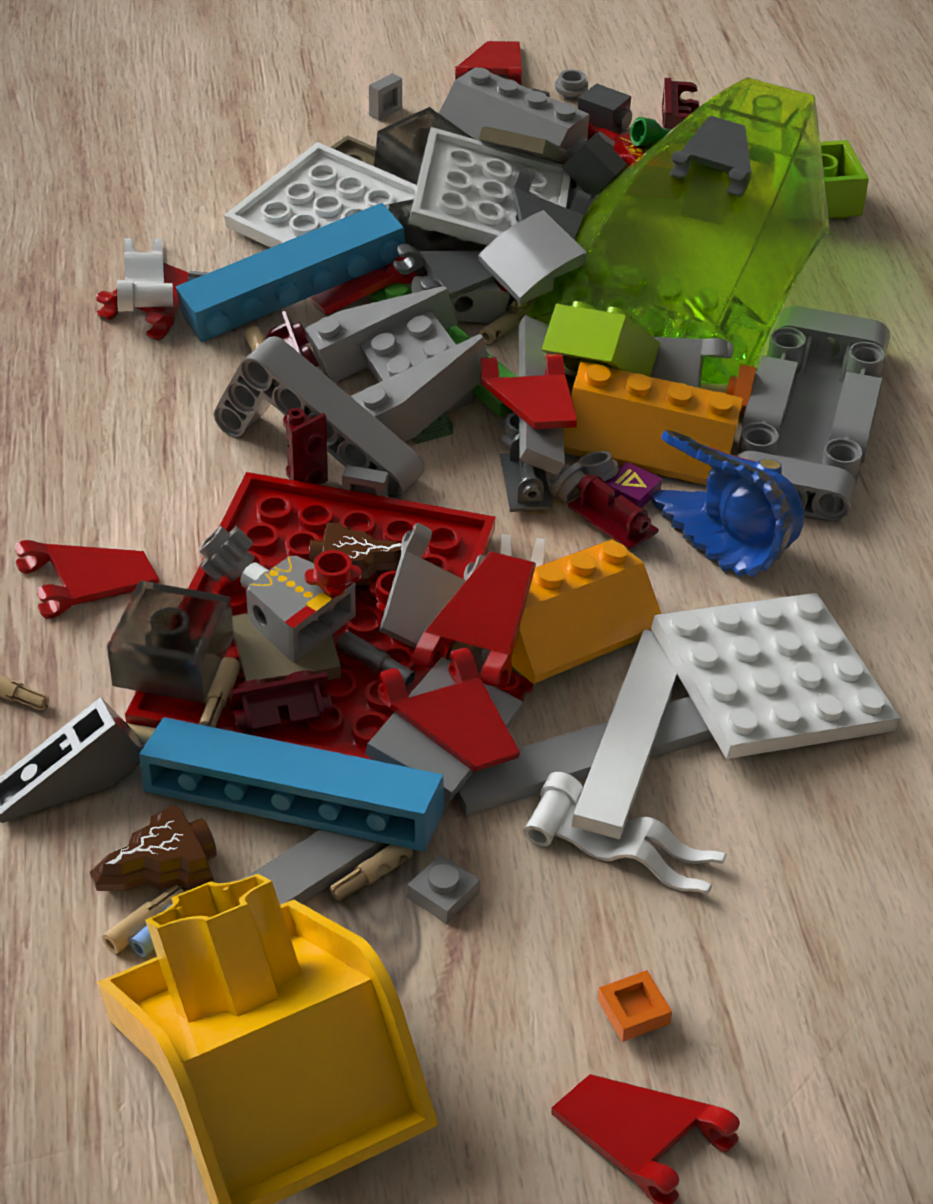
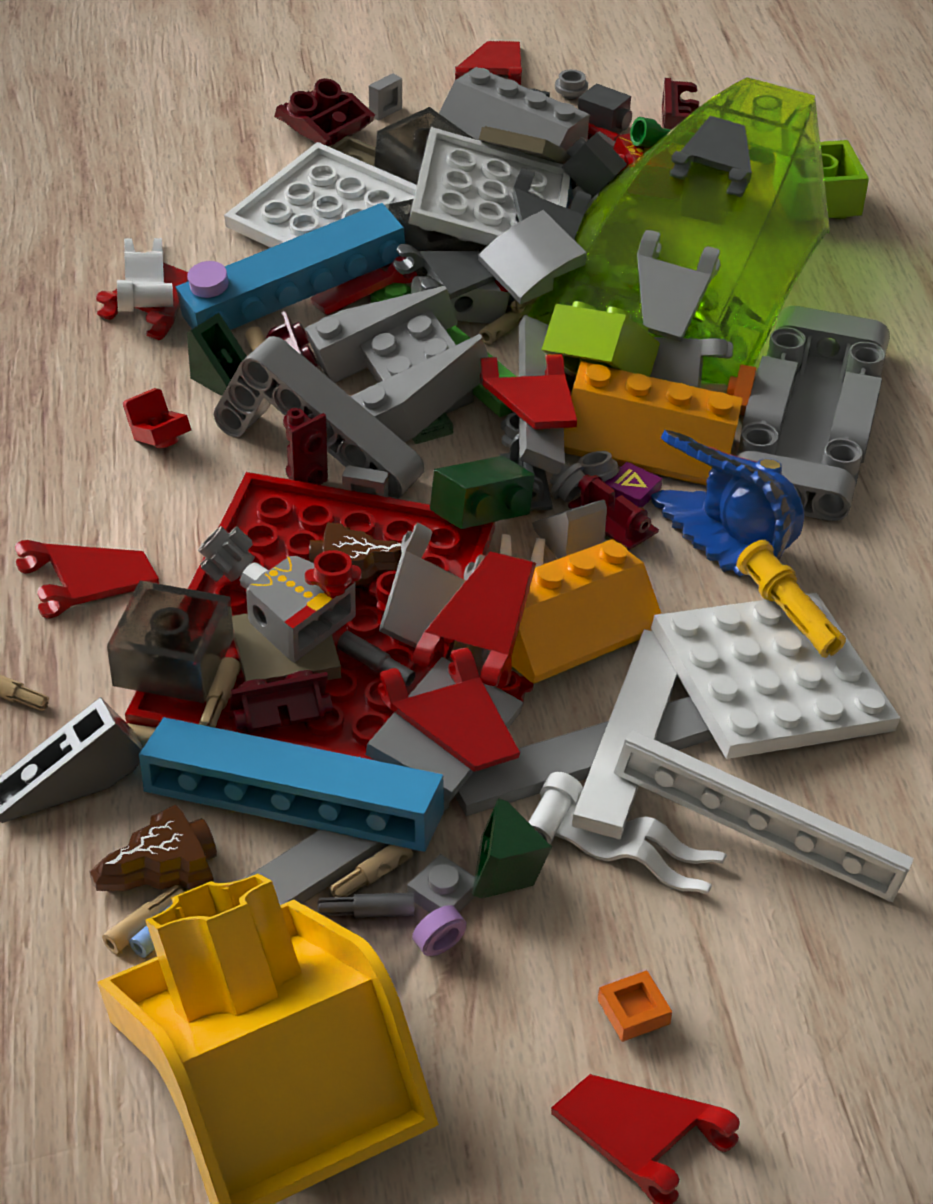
none -> red bracket [123,388,192,448]
none -> lavender tile [187,261,229,298]
none -> dark green slope [187,312,247,396]
none -> dark red slope [274,78,375,146]
none -> flat silver pin [318,893,414,918]
none -> lavender tile [412,905,467,956]
none -> dark green brick [430,456,535,529]
none -> dark green slope [472,798,552,899]
none -> light grey slope [532,500,607,559]
none -> white tile [613,729,914,903]
none -> light grey flag [637,230,721,342]
none -> yellow pin [736,540,846,658]

